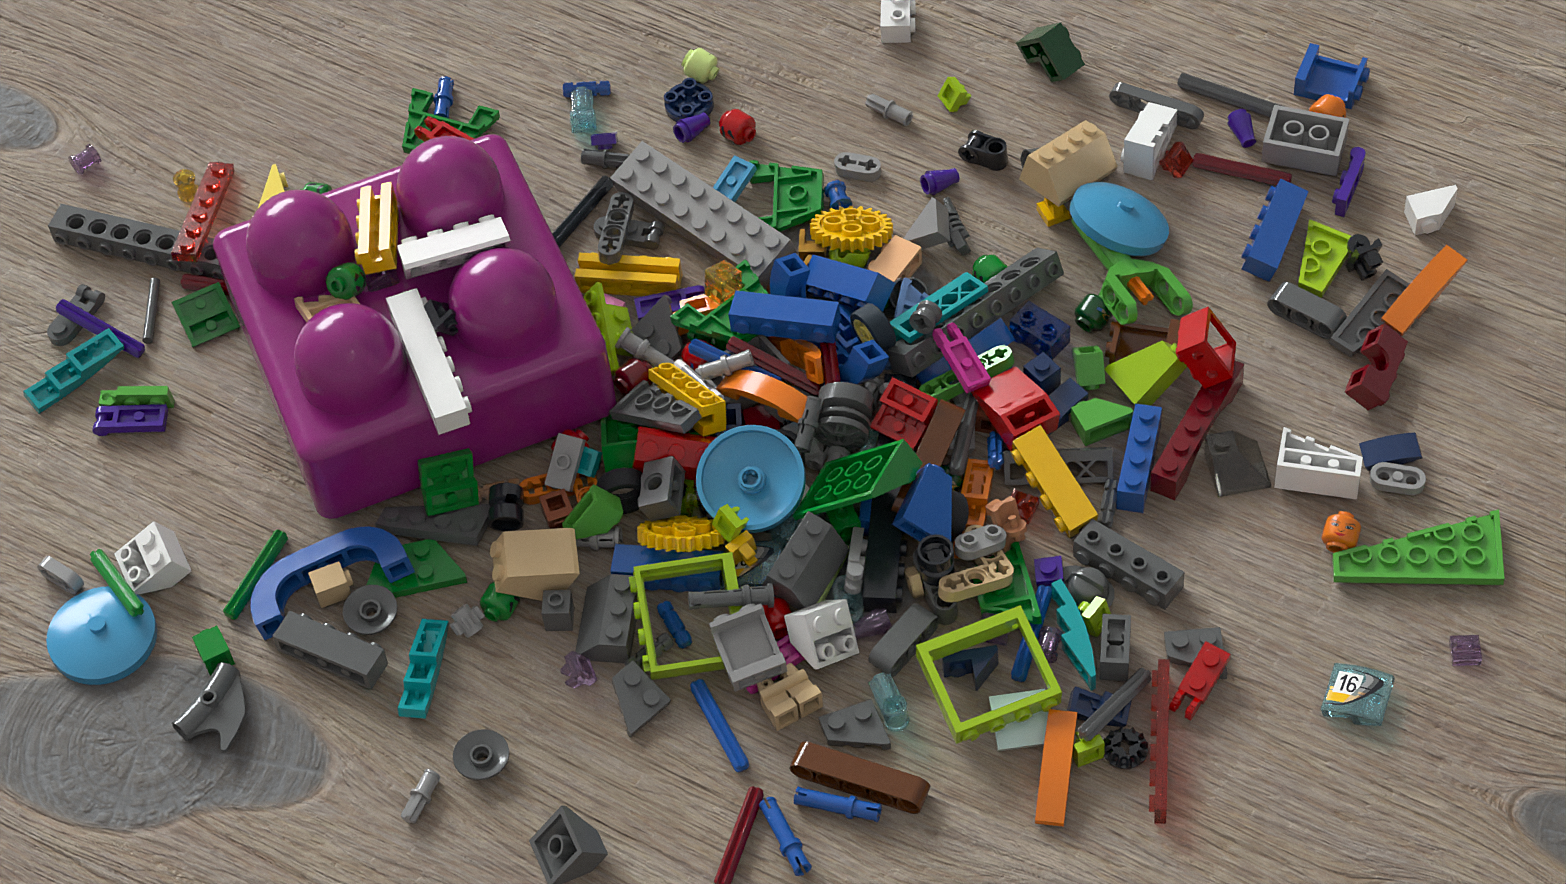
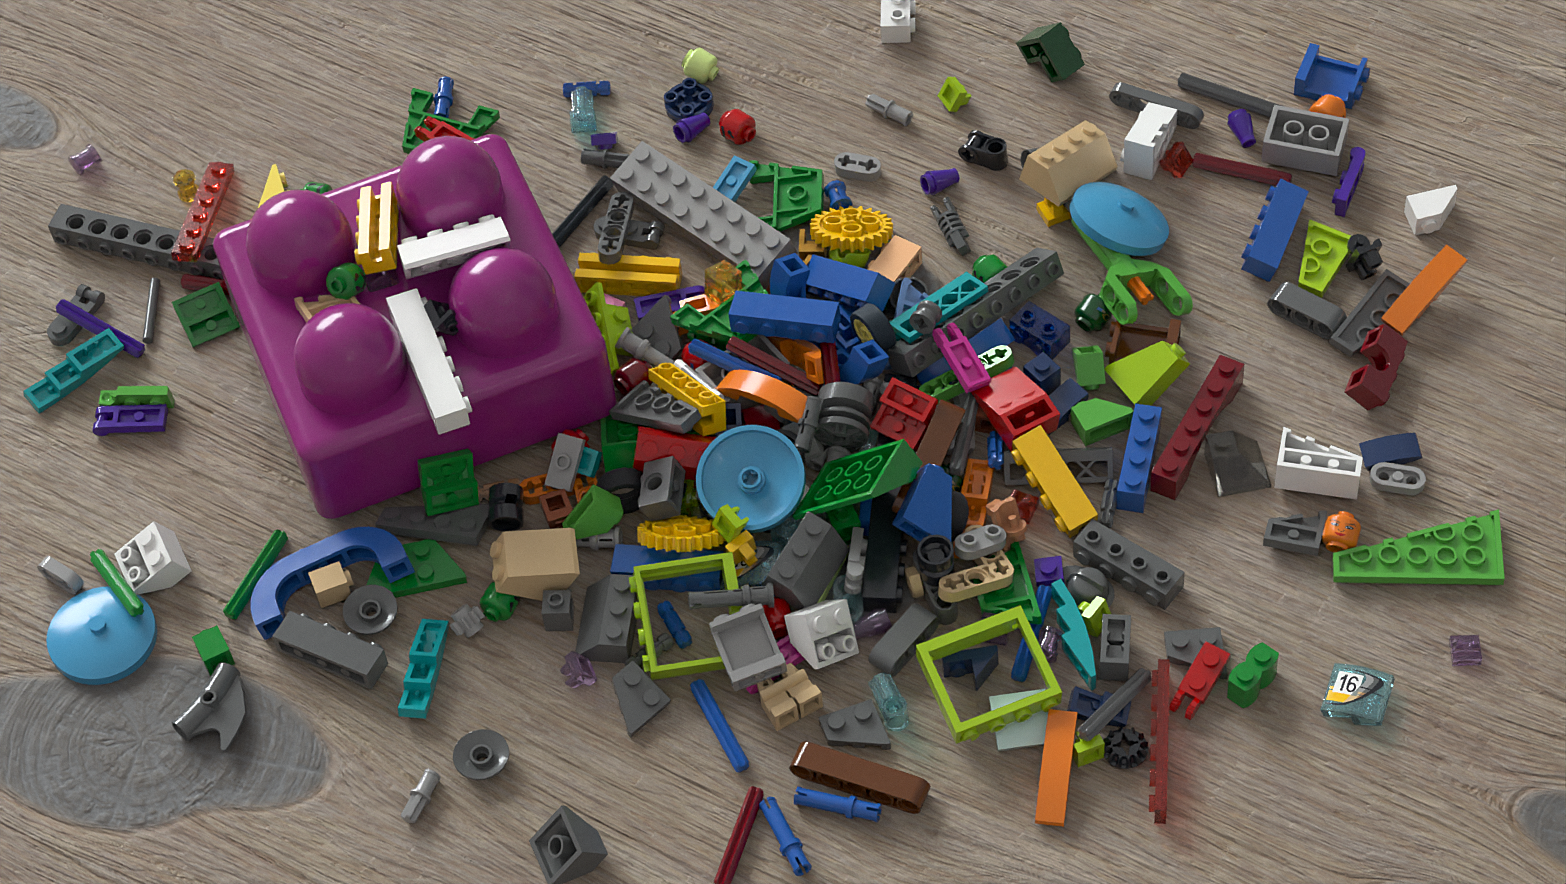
light grey pin [698,349,754,382] -> none
light grey slope [903,197,950,250] -> none
red piece [1176,306,1236,389] -> none
none -> green brick [1227,642,1279,709]
none -> dark grey wing [1263,510,1327,556]

